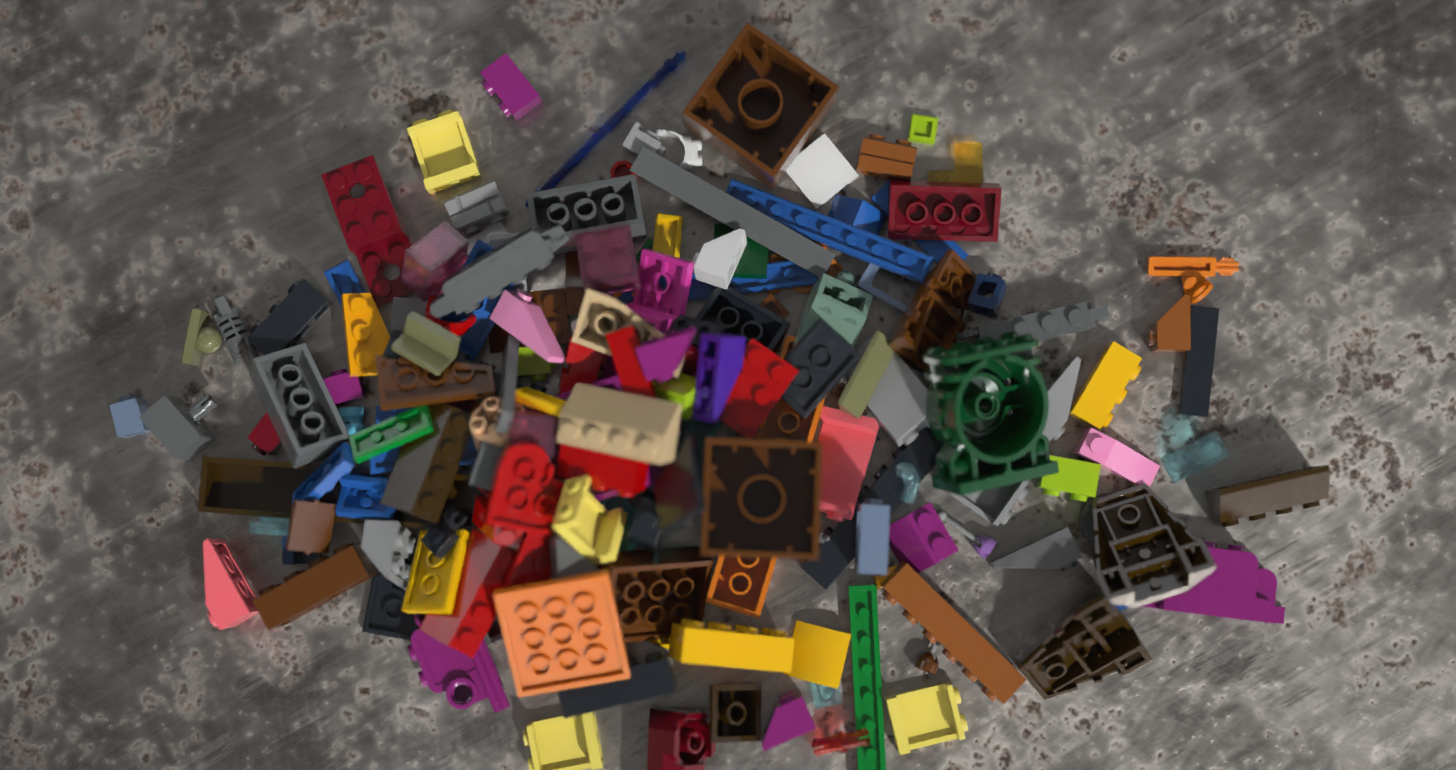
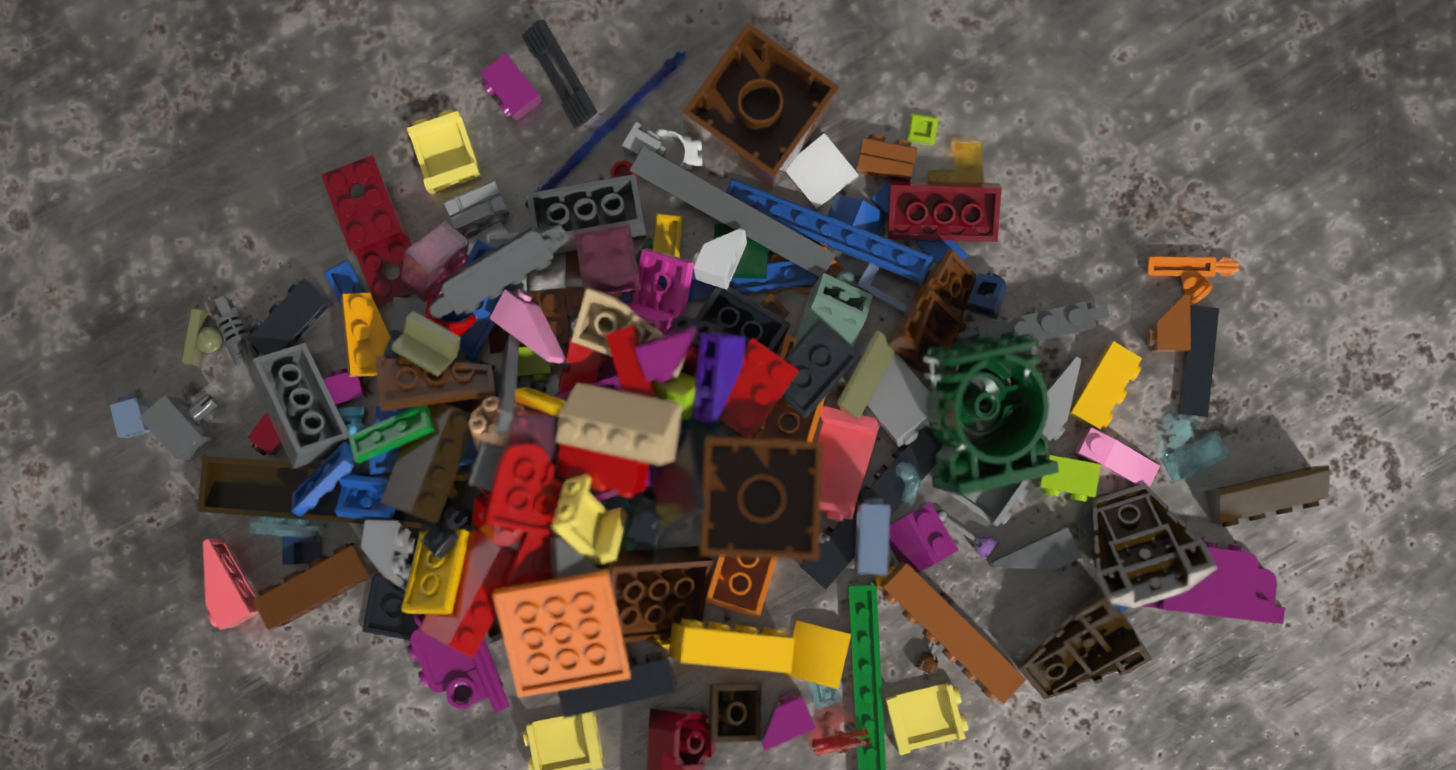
reddish brown piece [285,499,337,554] -> none
none -> black container [522,19,598,128]

